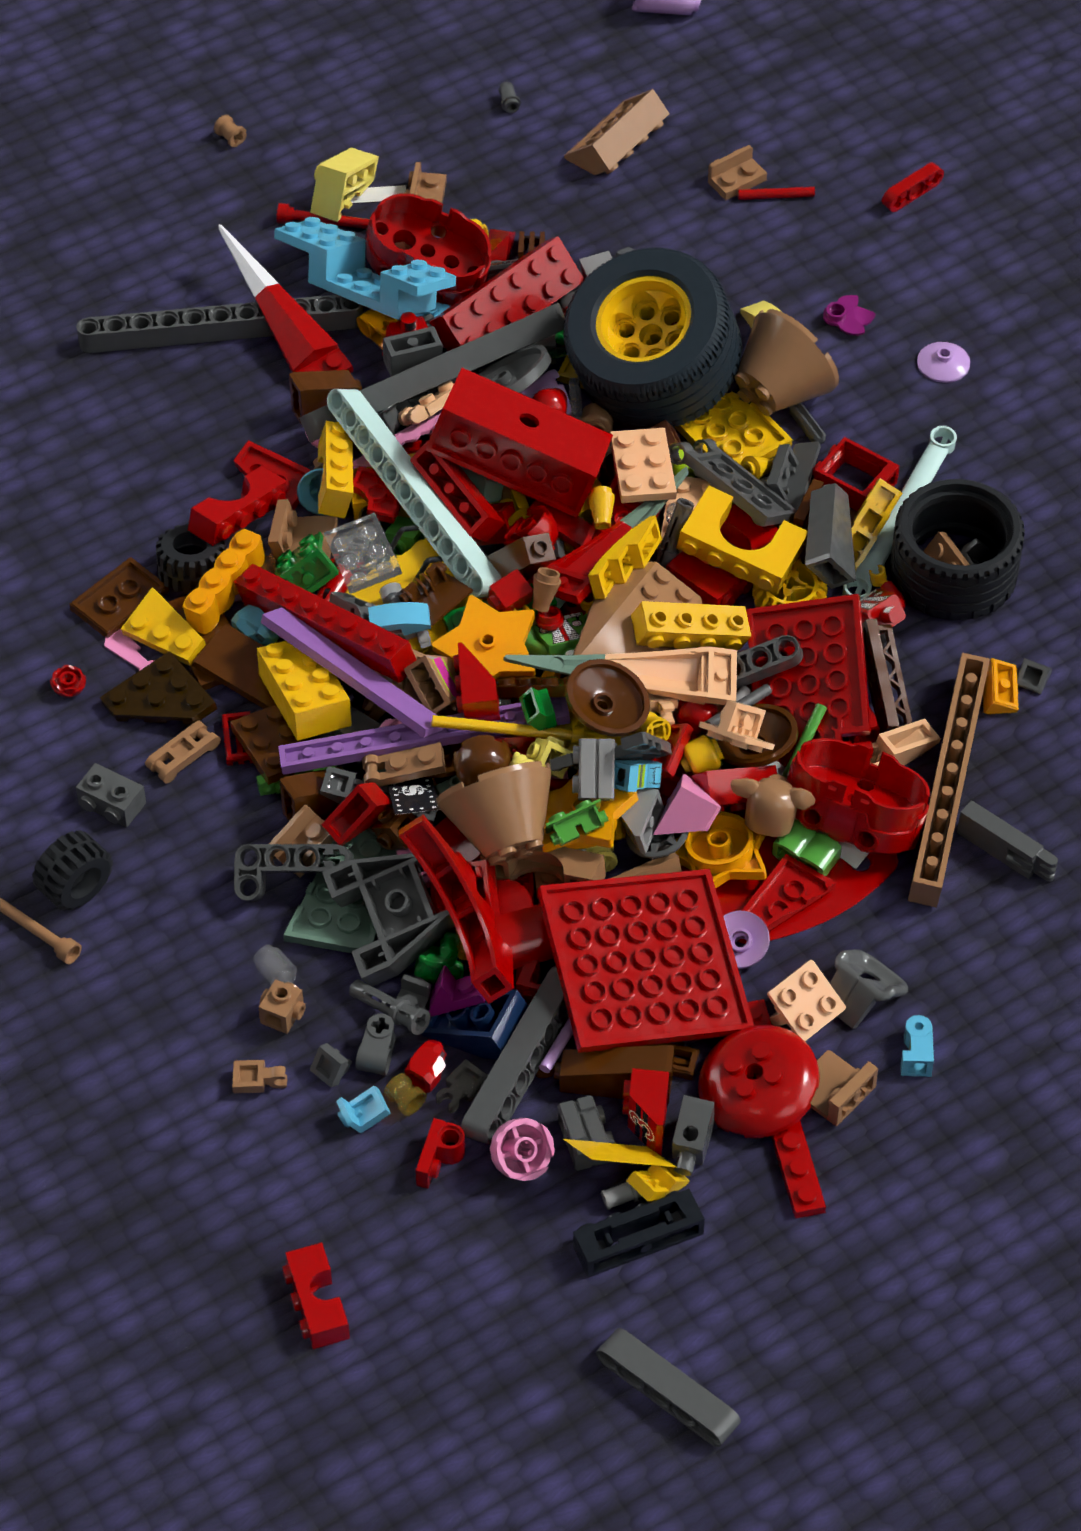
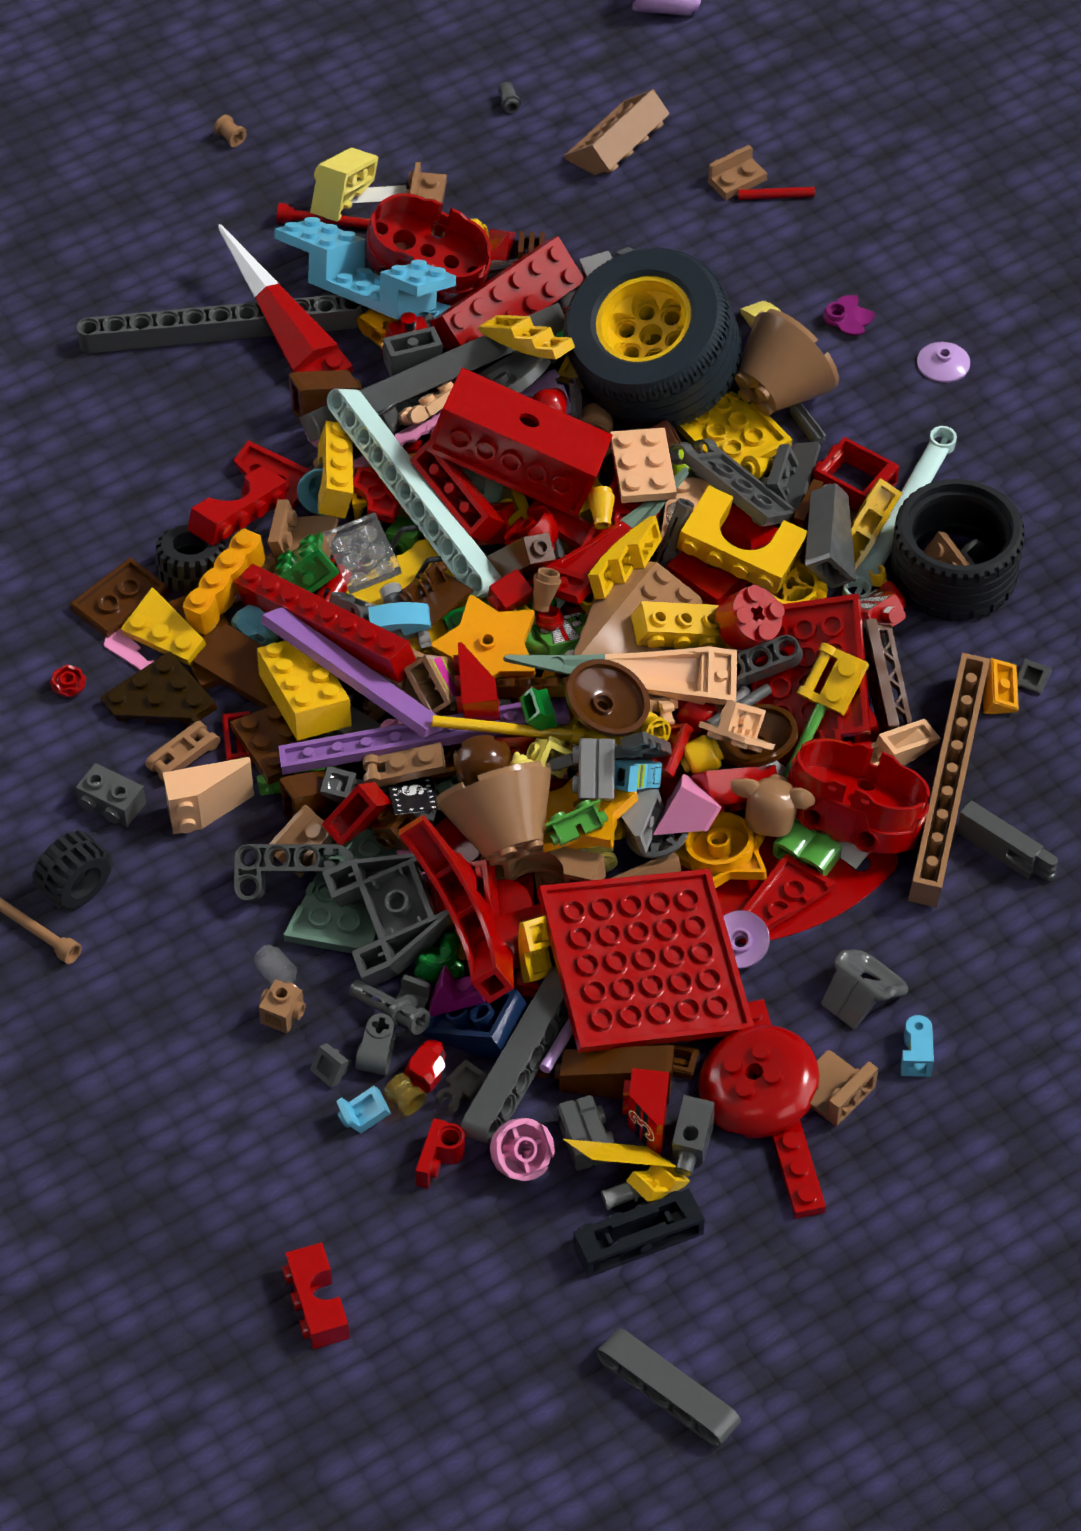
medium nougat plate [232,1060,287,1093] -> none
light nougat bracket [767,960,846,1041] -> none
red beam [882,162,944,212] -> none
none -> light nougat slope [163,757,254,835]
none -> yellow slope [478,315,575,360]
none -> yellow slope [518,915,552,983]
none -> red brick [715,585,785,650]
none -> yellow plate [796,642,869,716]

